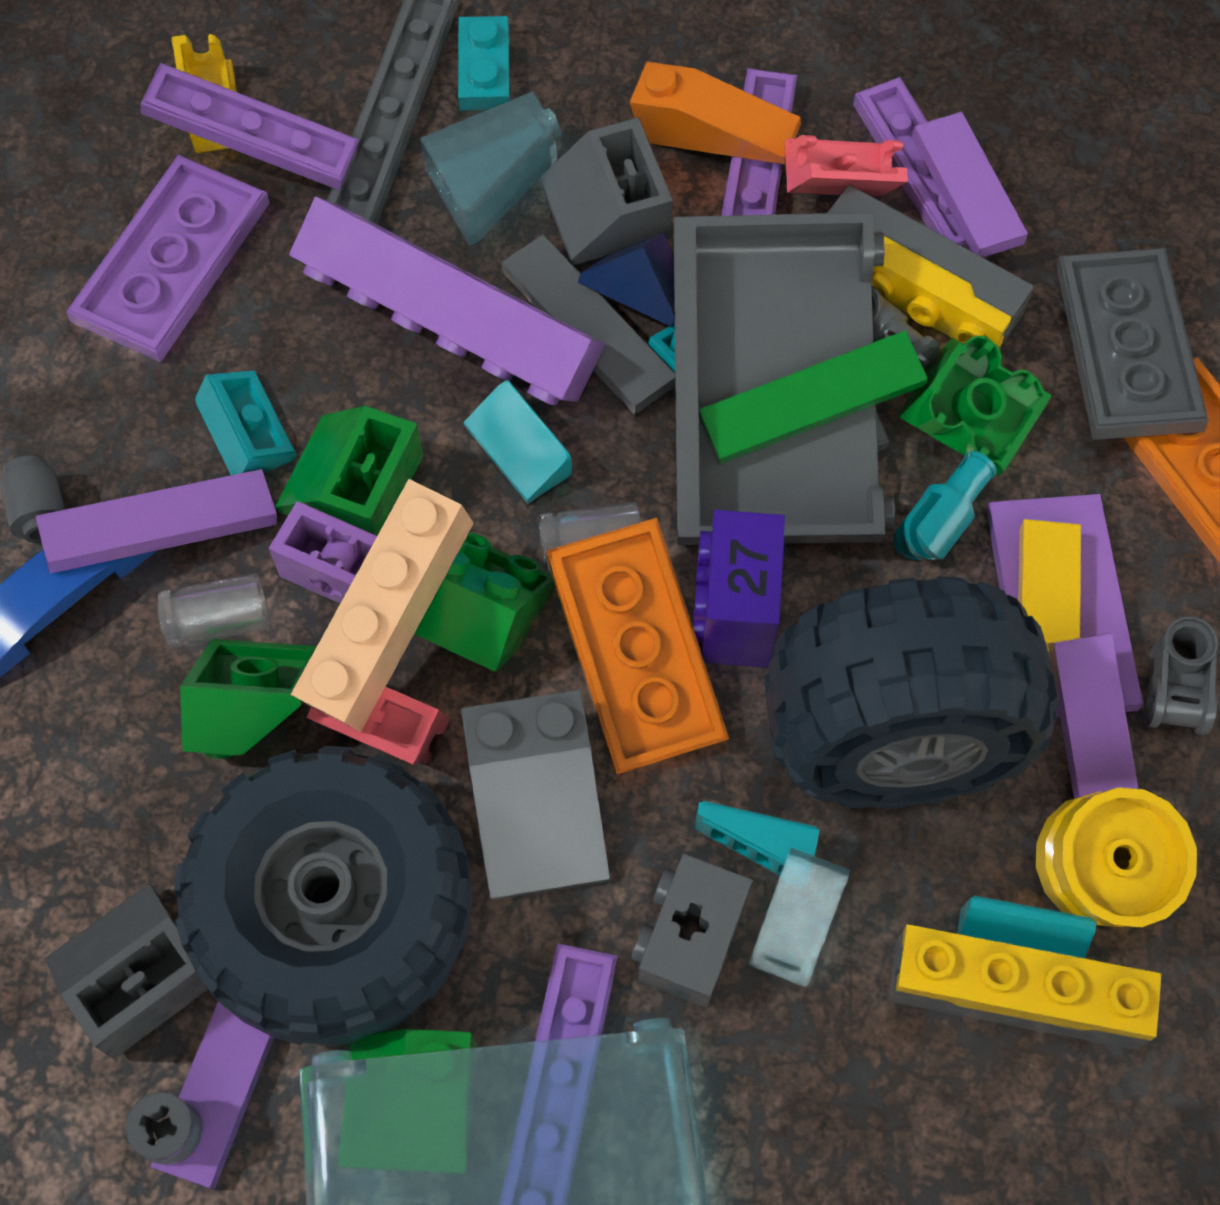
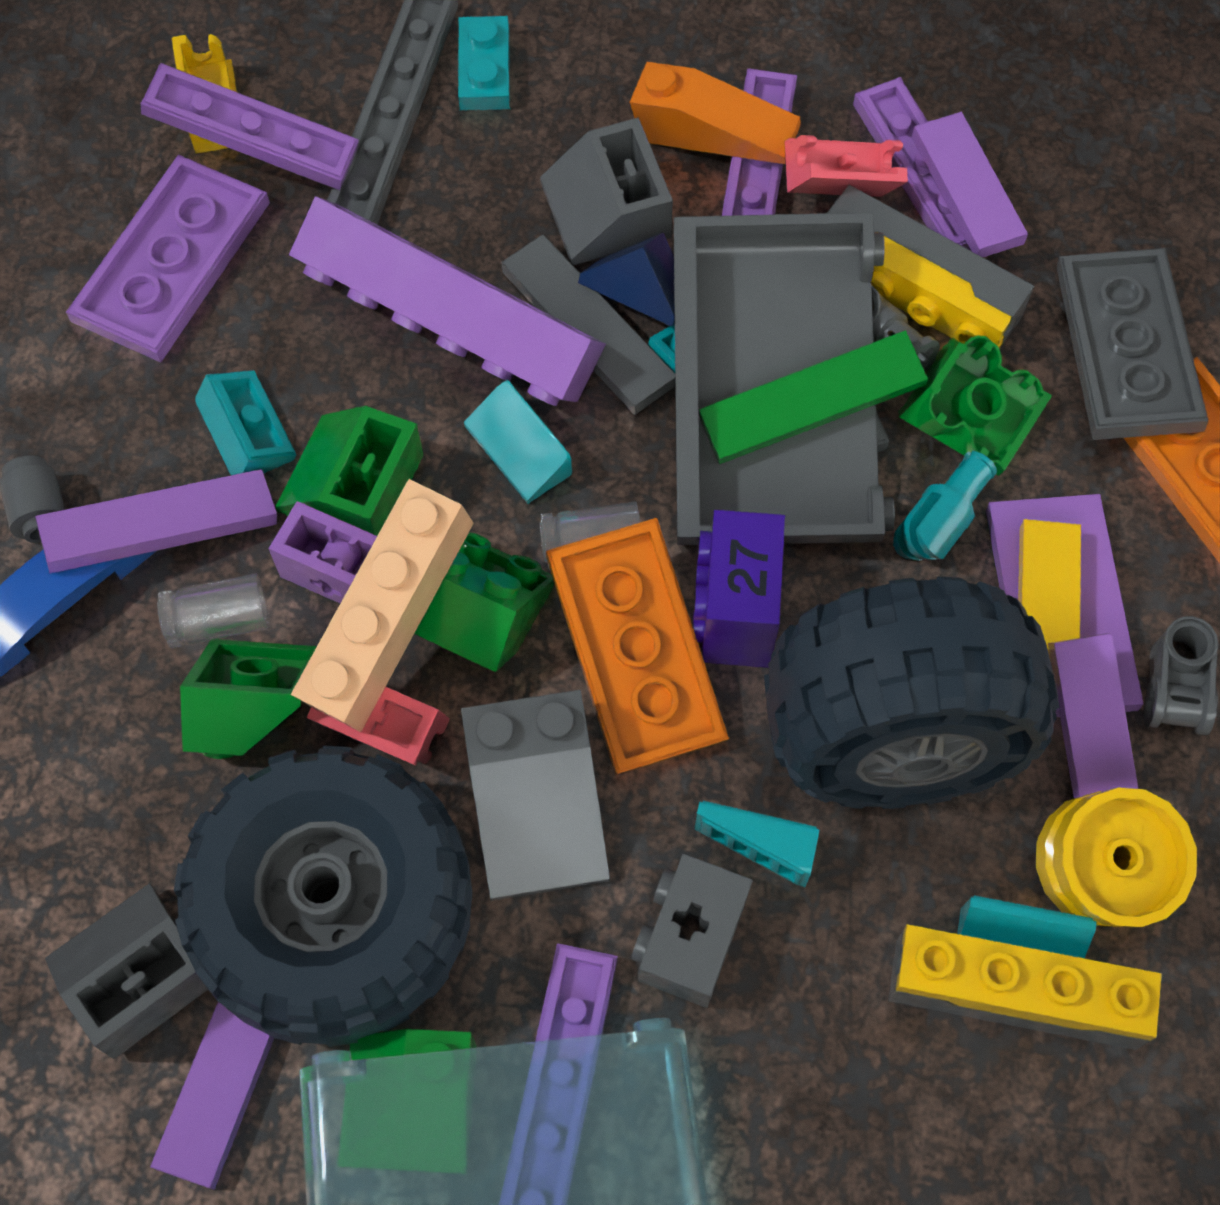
dark grey wheel [125,1092,202,1166] -> none
clear light blue slope [420,91,561,246] -> none
clear light blue tile [748,848,850,987] -> none

